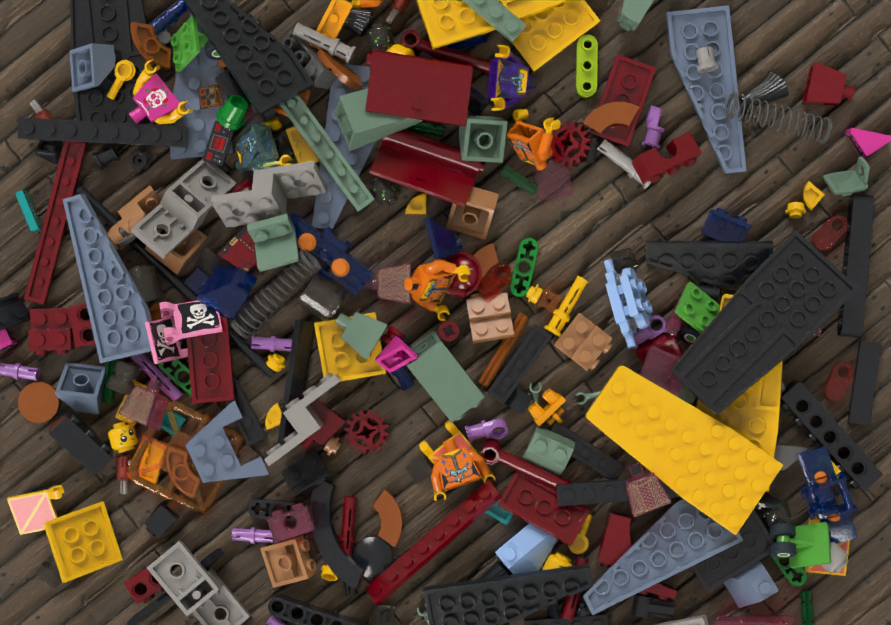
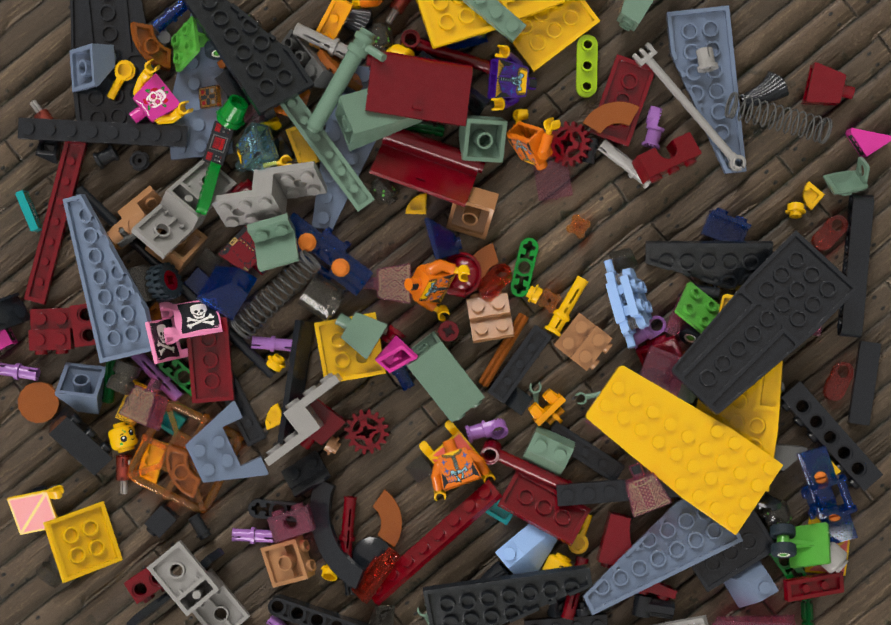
dark green axle [500,165,539,196] -> none
none -> black wheel [145,262,183,302]
none -> black pin [188,513,211,541]
none -> green beam [195,161,221,216]
none -> sand green cylinder [306,27,387,134]
none -> clear red hinge [351,547,400,603]
none -> clear orange plate [566,214,591,239]
none -> light grey hinge [632,42,746,172]
none -> dark red plate [783,571,844,602]

